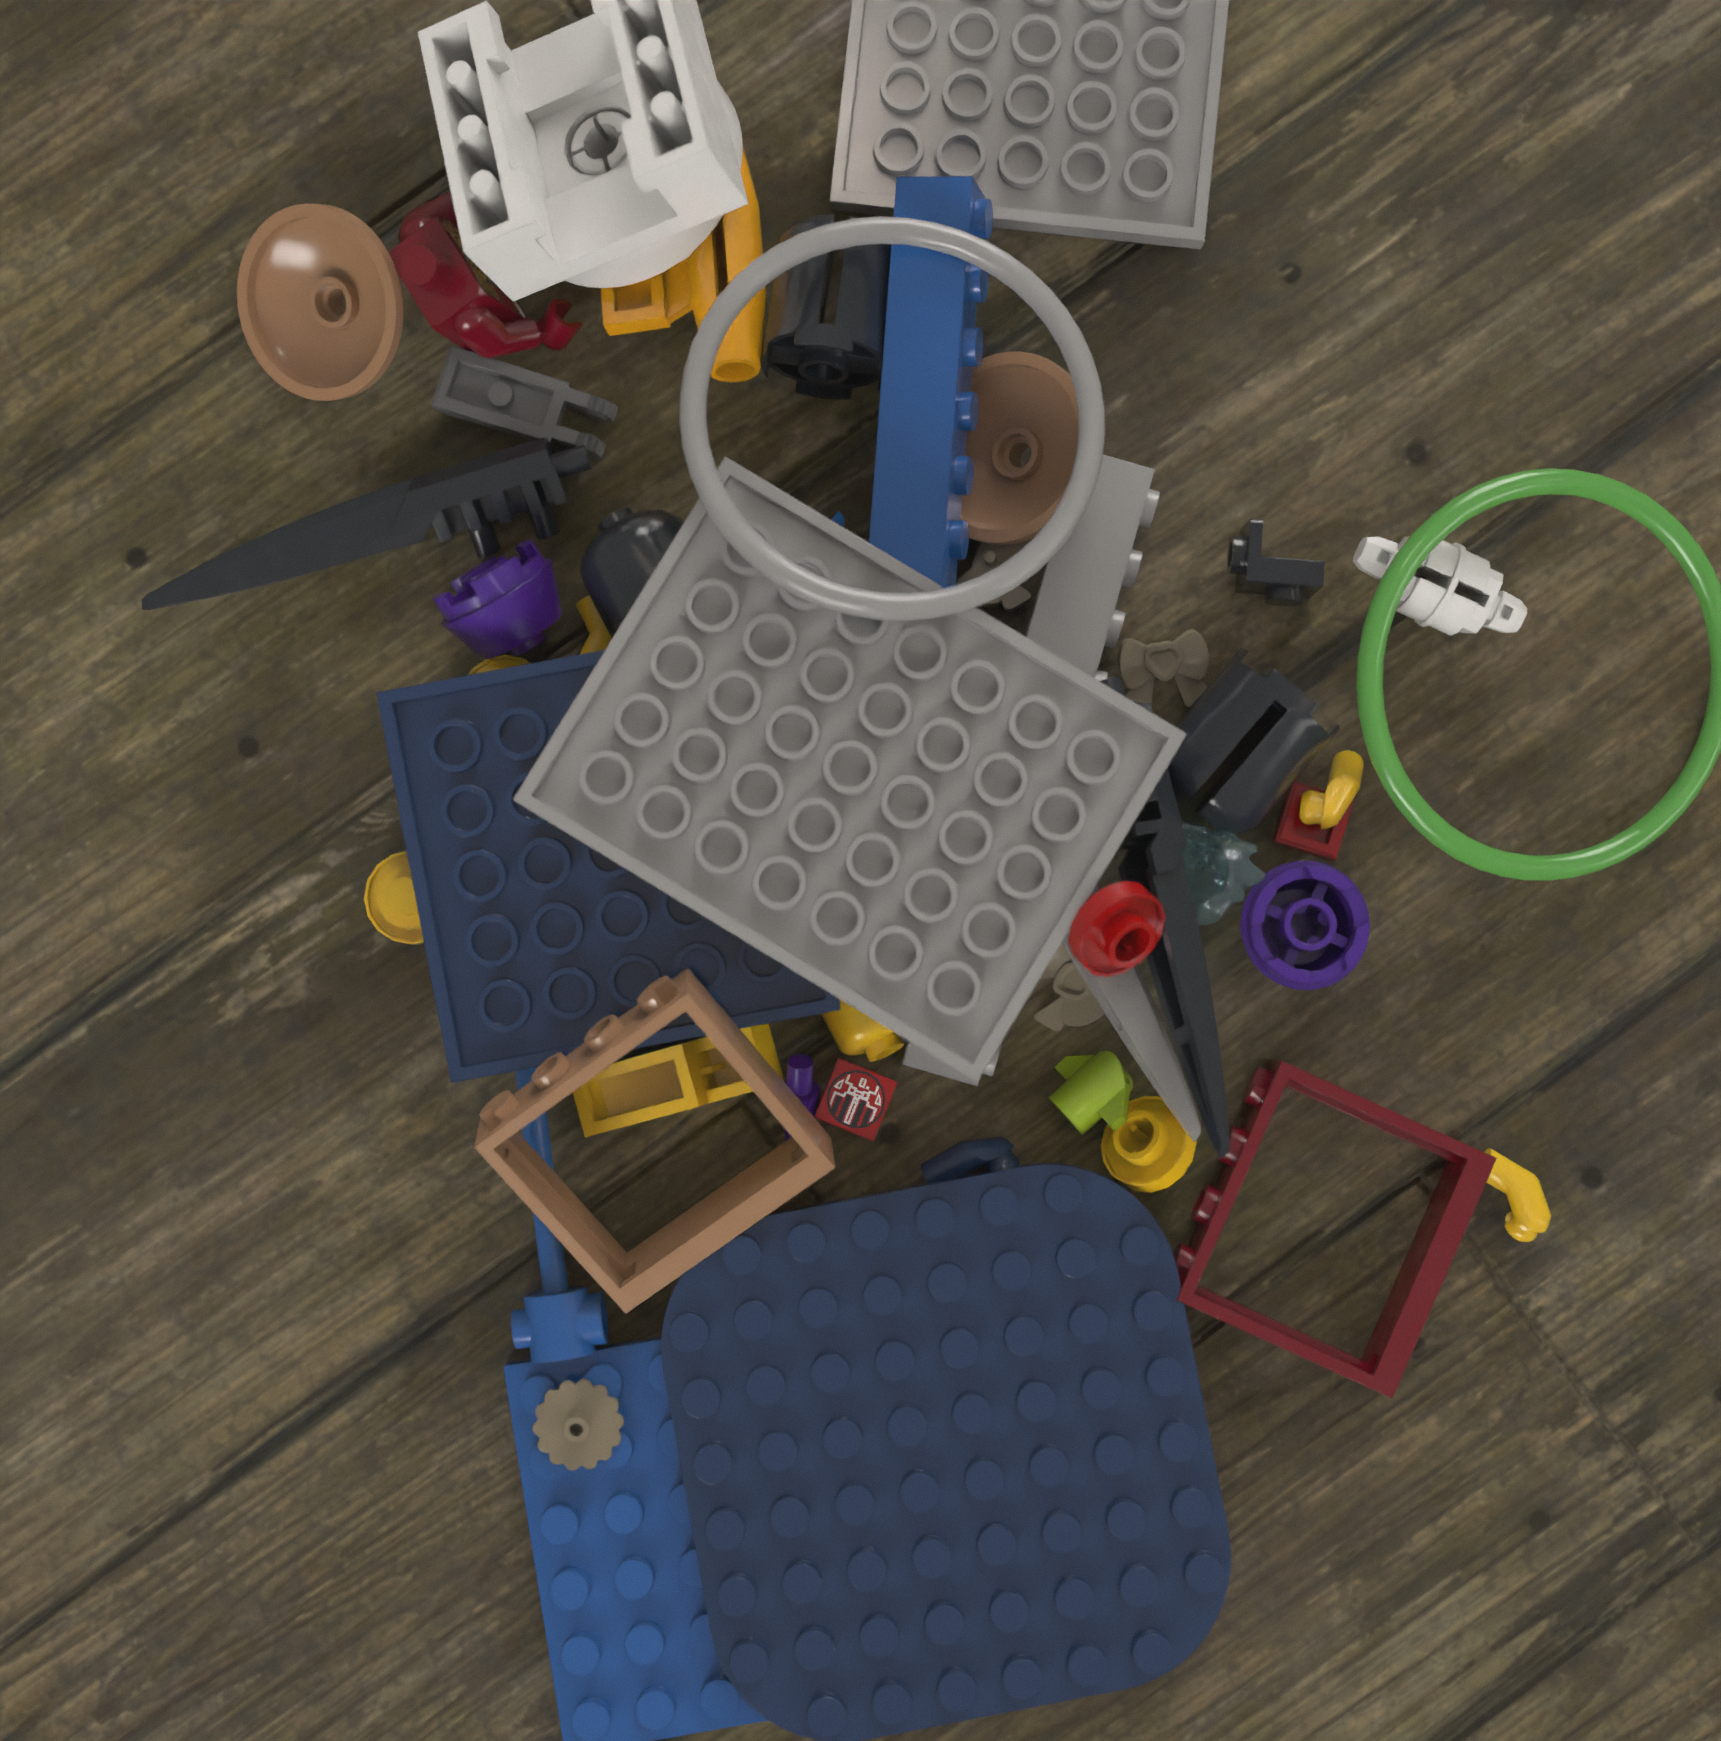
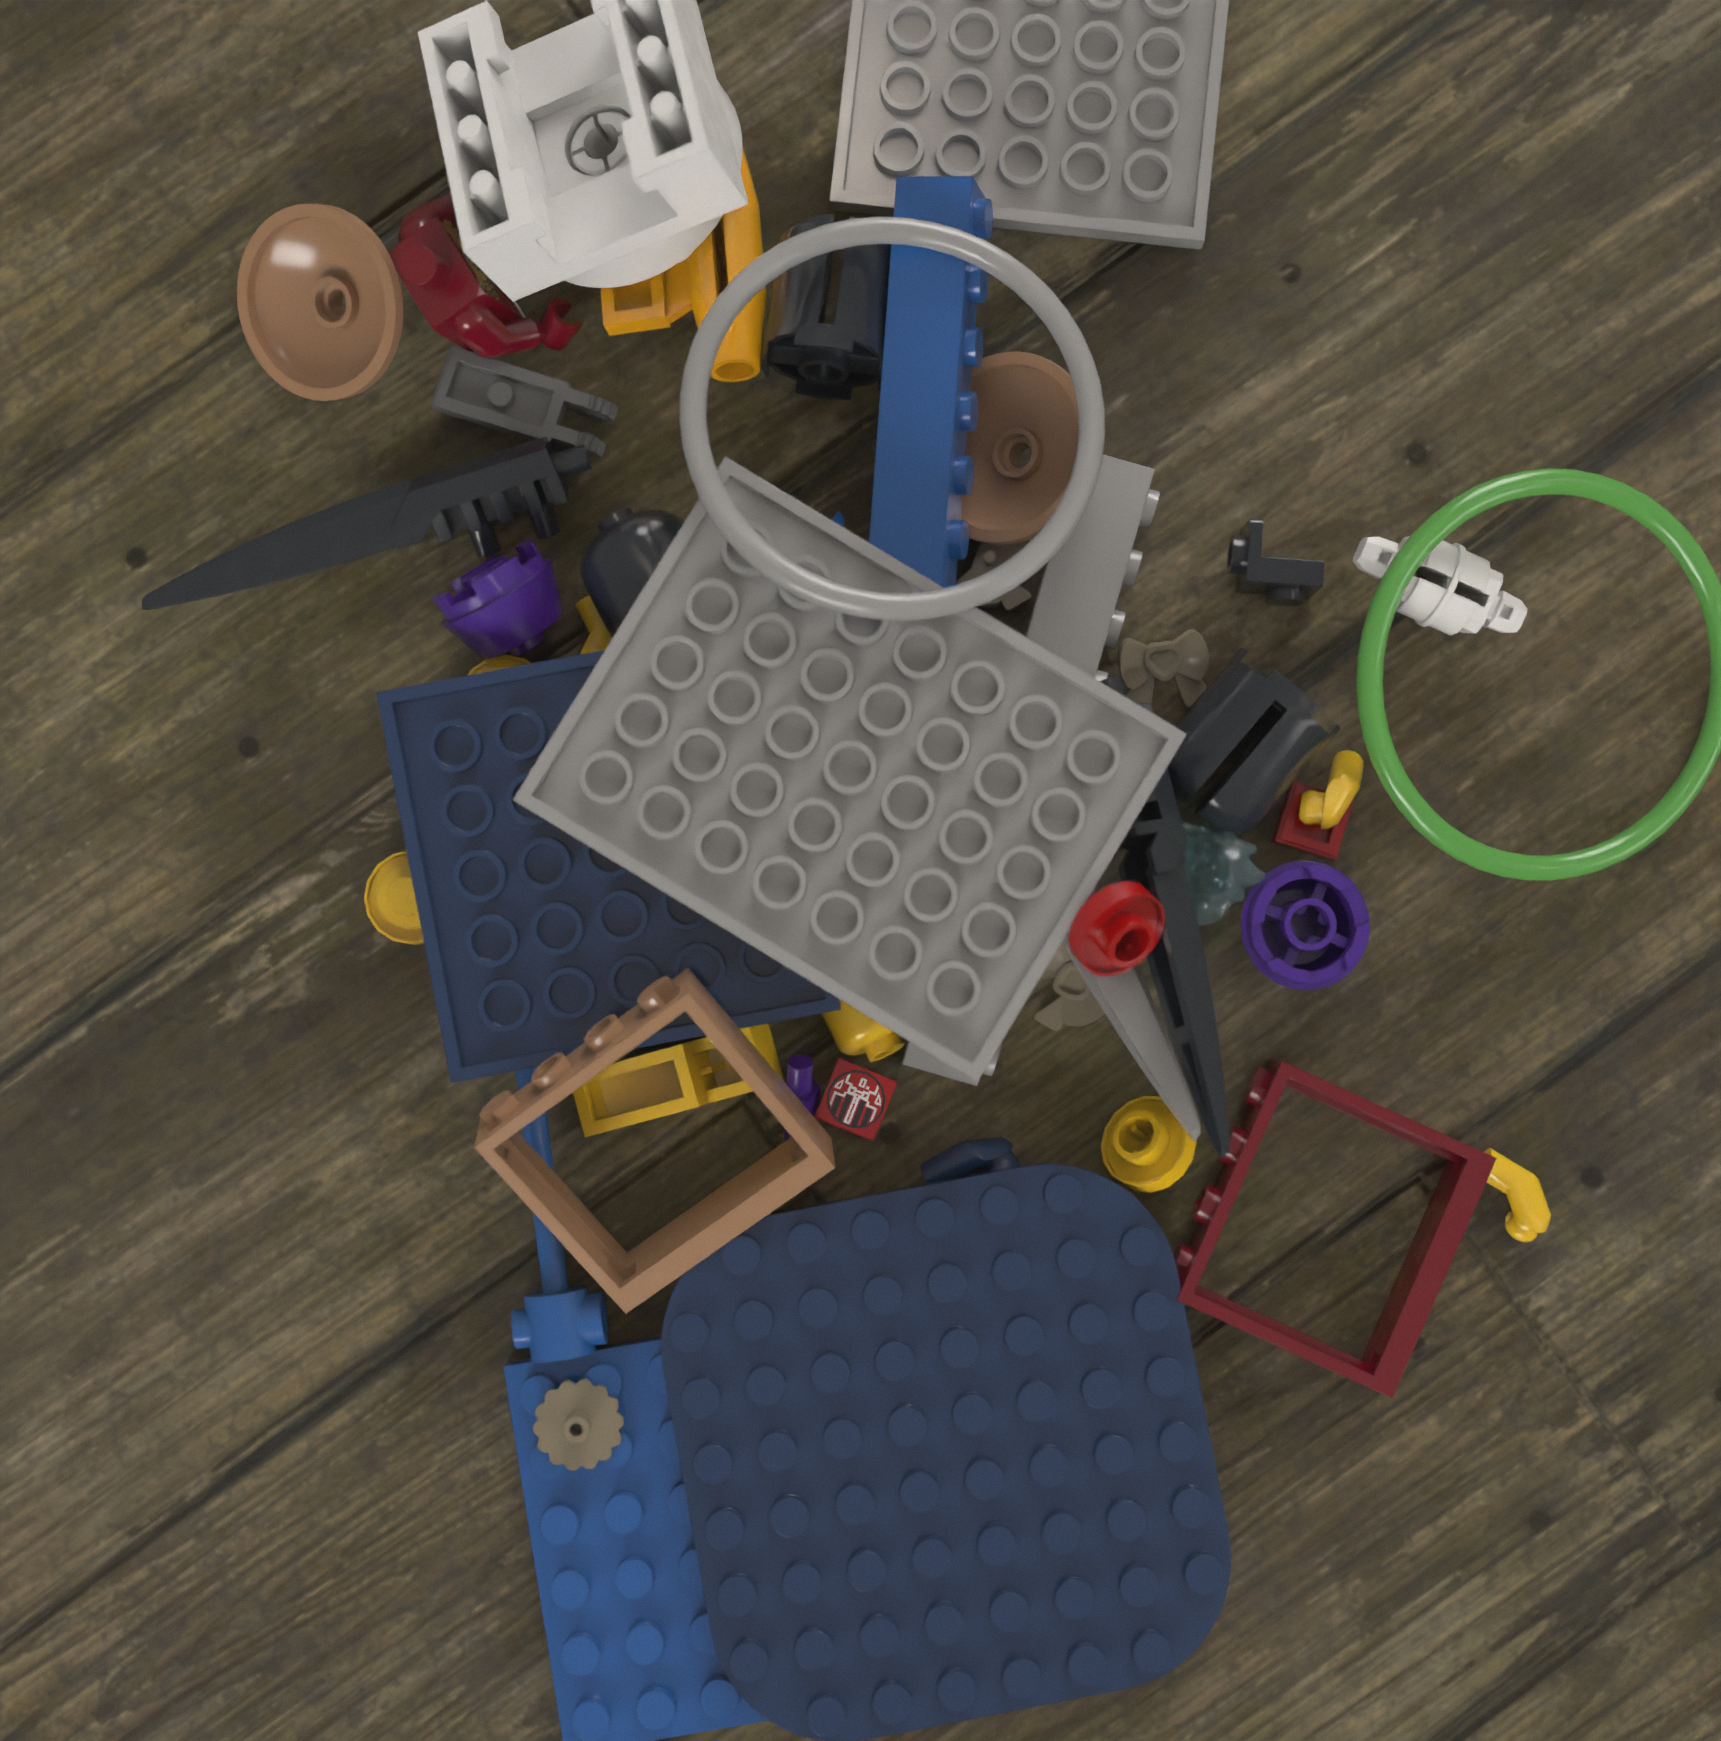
lime piece [1048,1051,1133,1135] -> none

